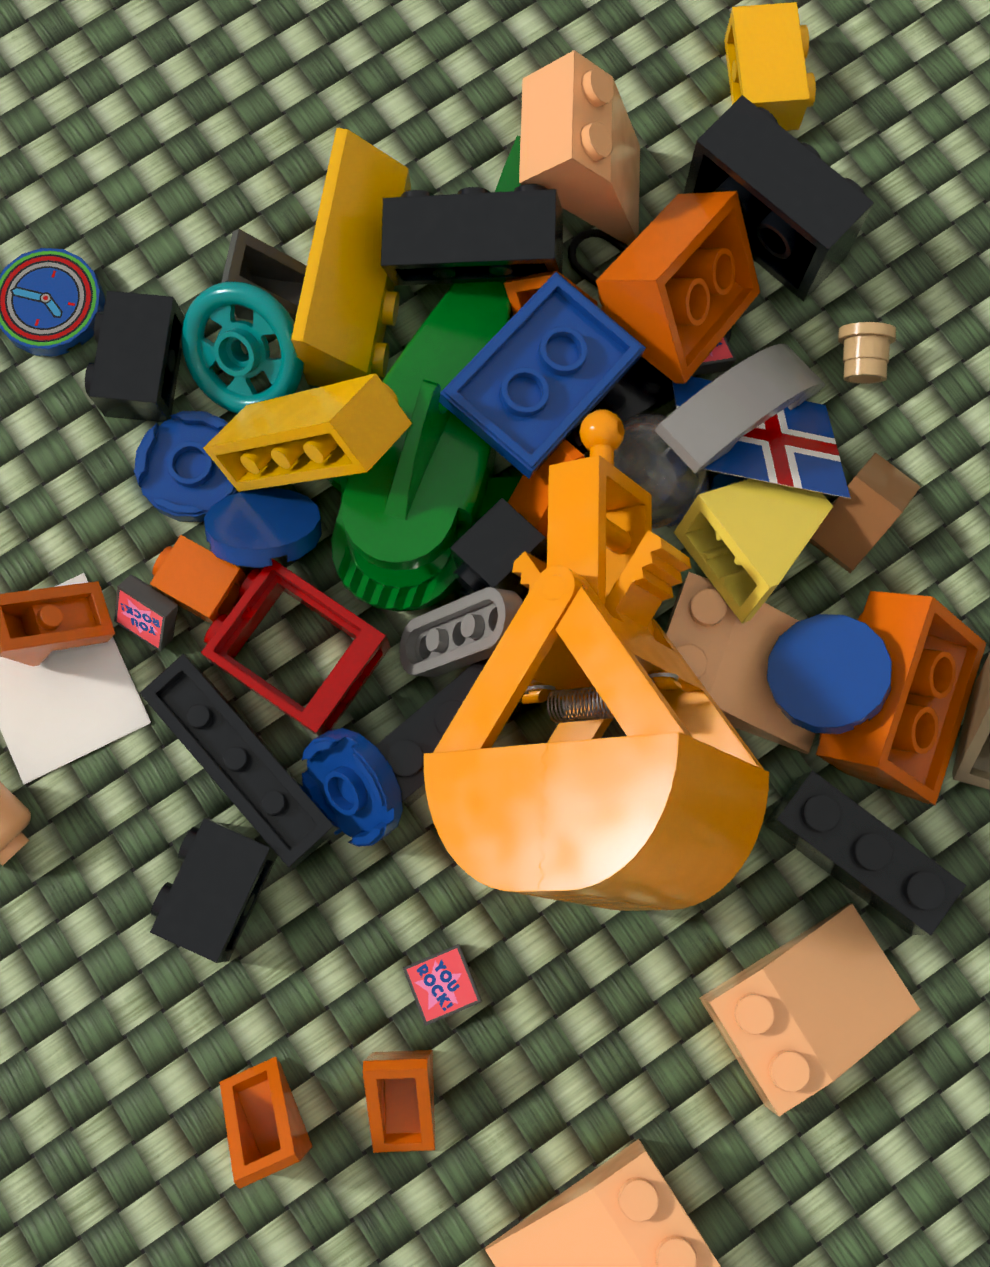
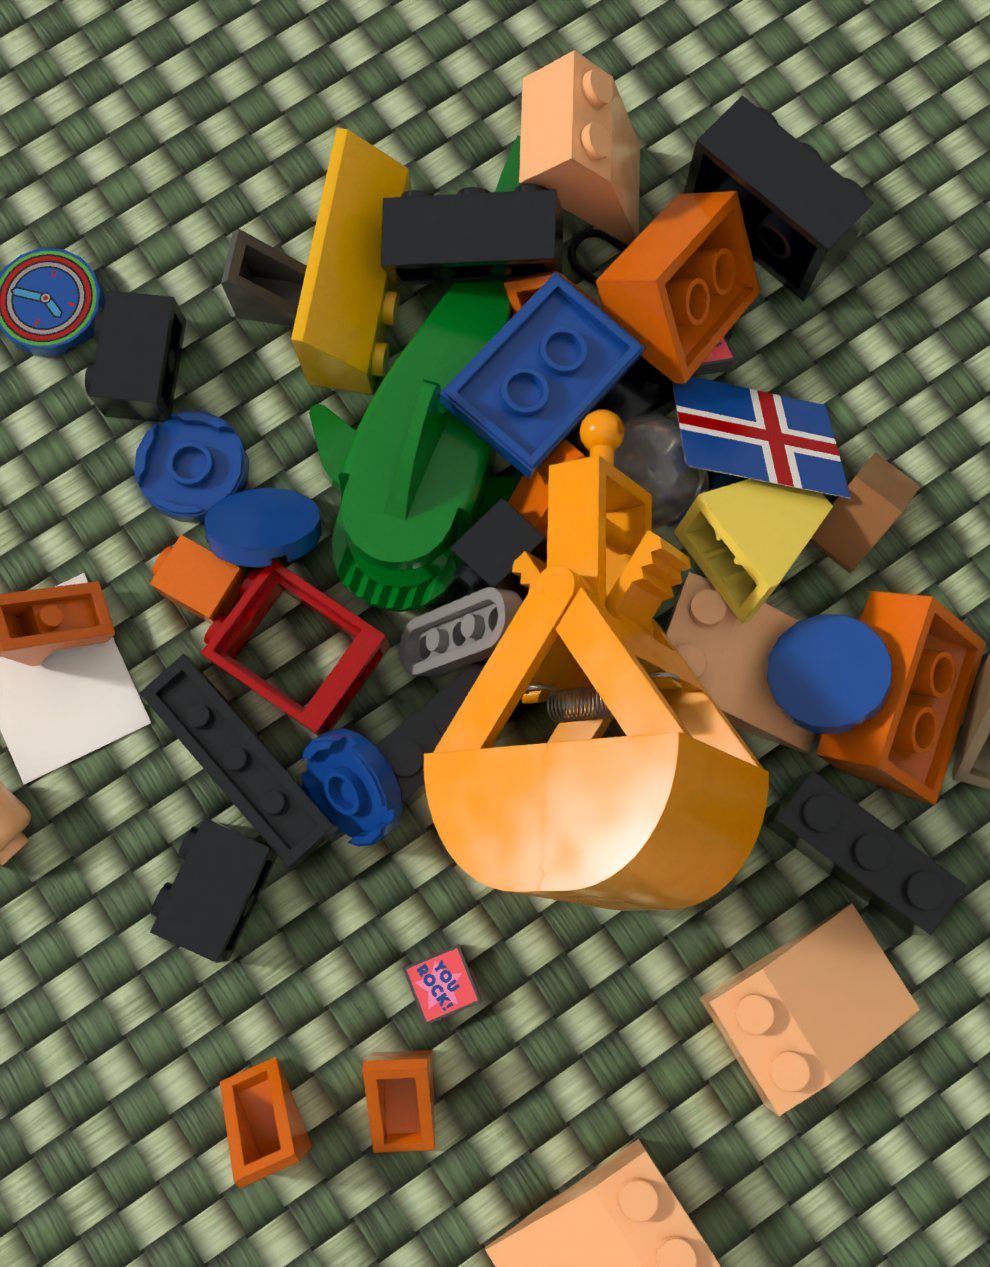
tile [114,574,178,652] -> none
teal plate [182,282,304,414] -> none
yellow brick [203,373,412,492] -> none
light grey slope [654,344,826,474] -> none
yellow brick [724,2,816,131] -> none
tan piece [838,322,896,384] -> none

